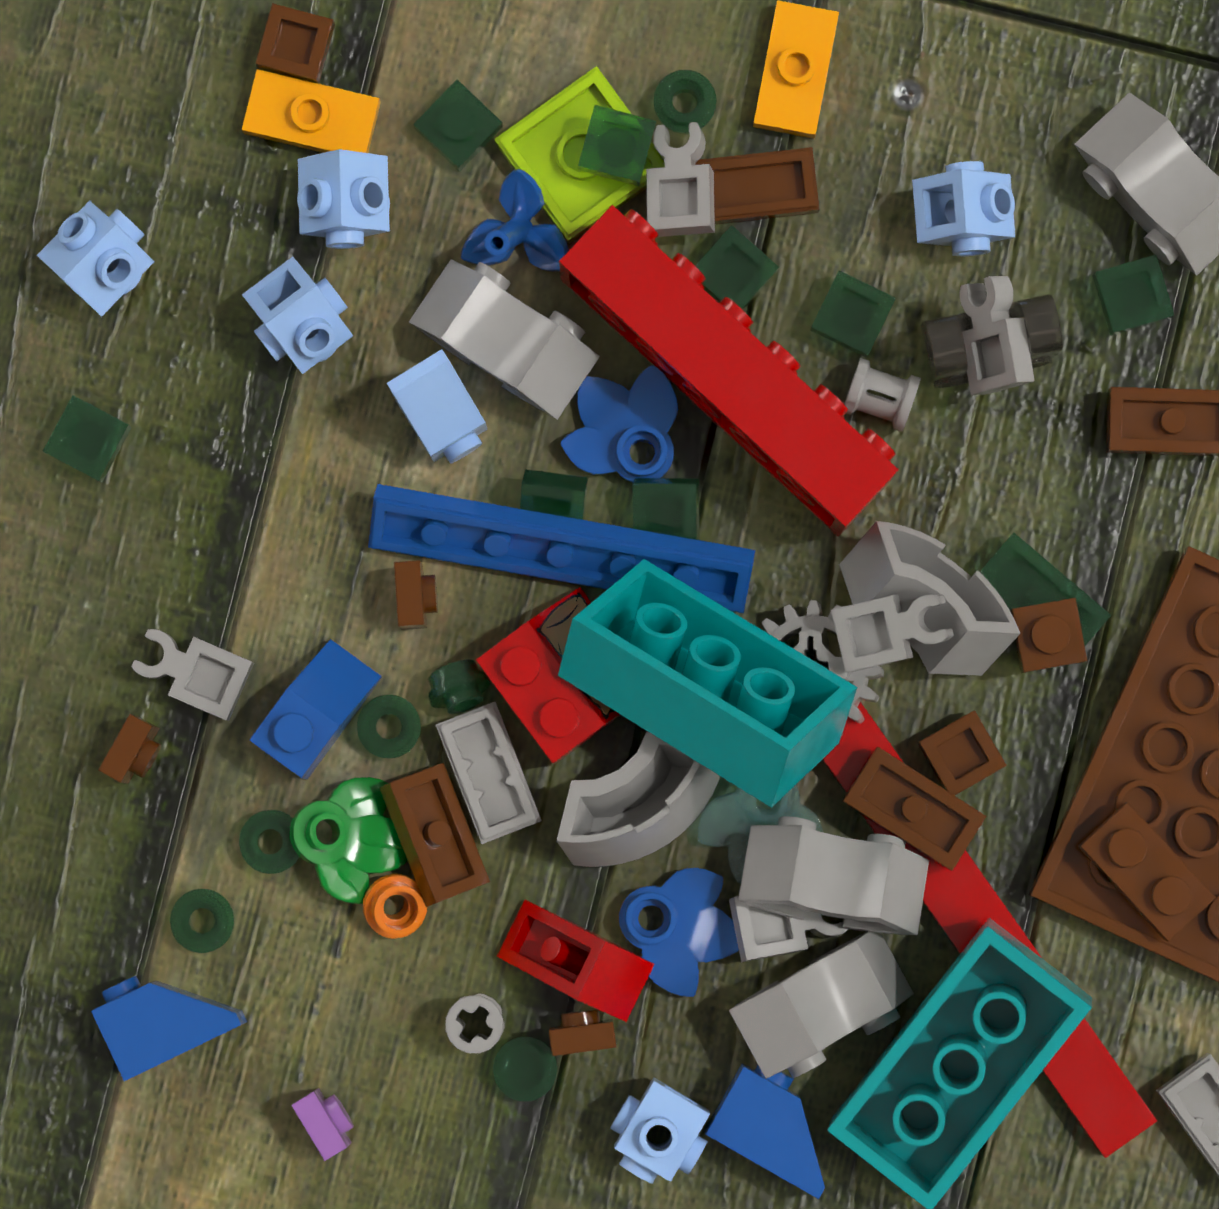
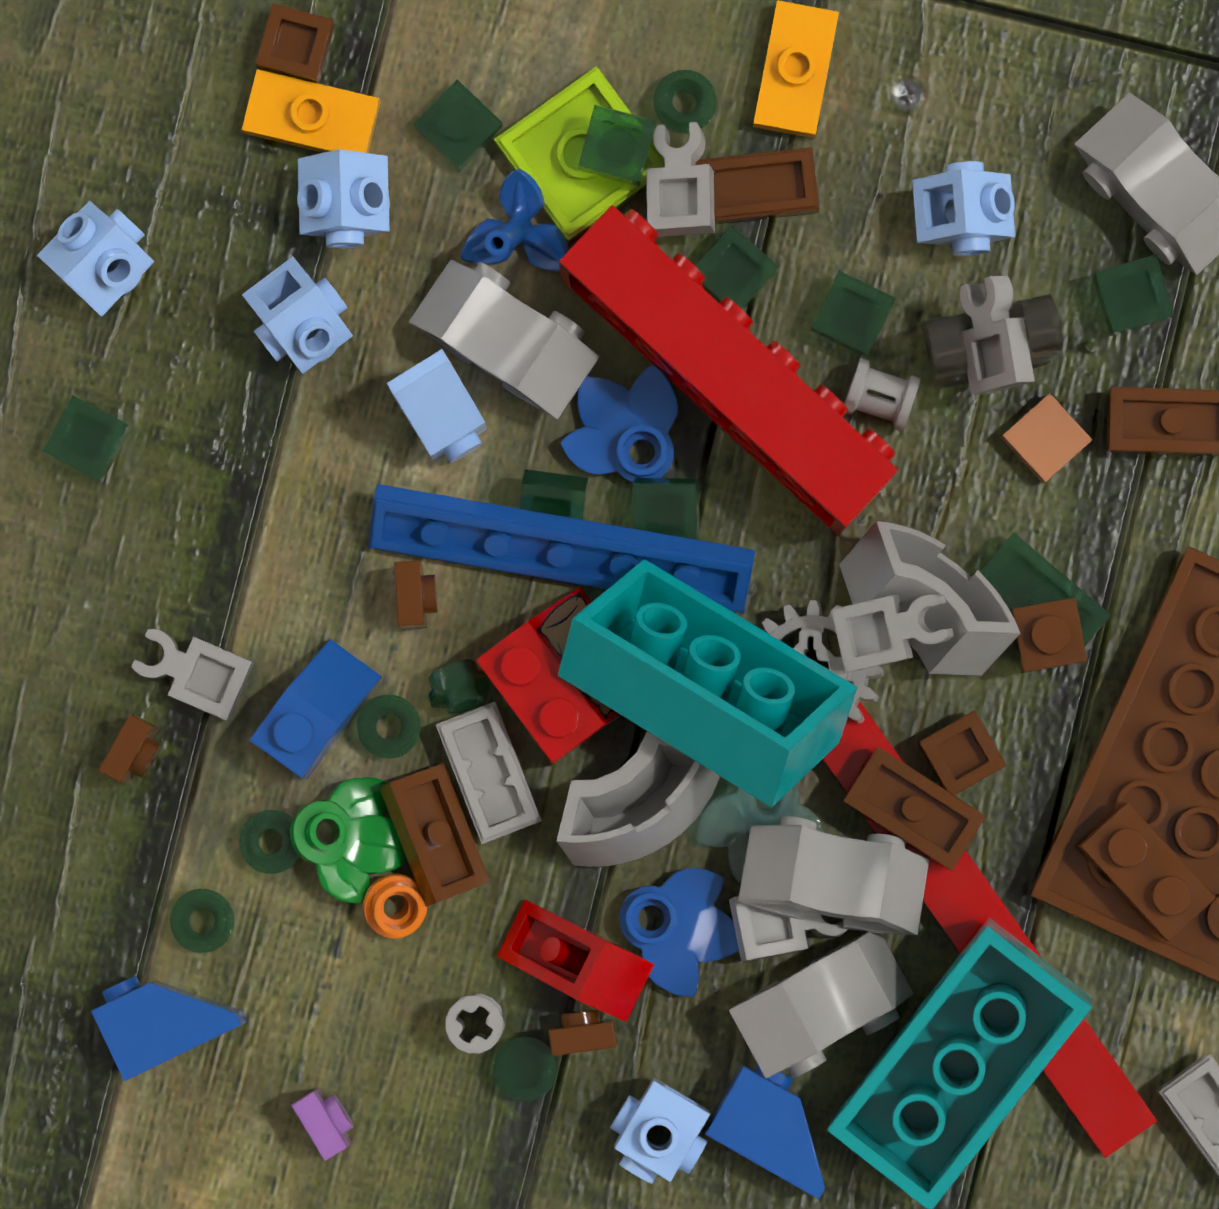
none -> nougat tile [1001,393,1092,484]

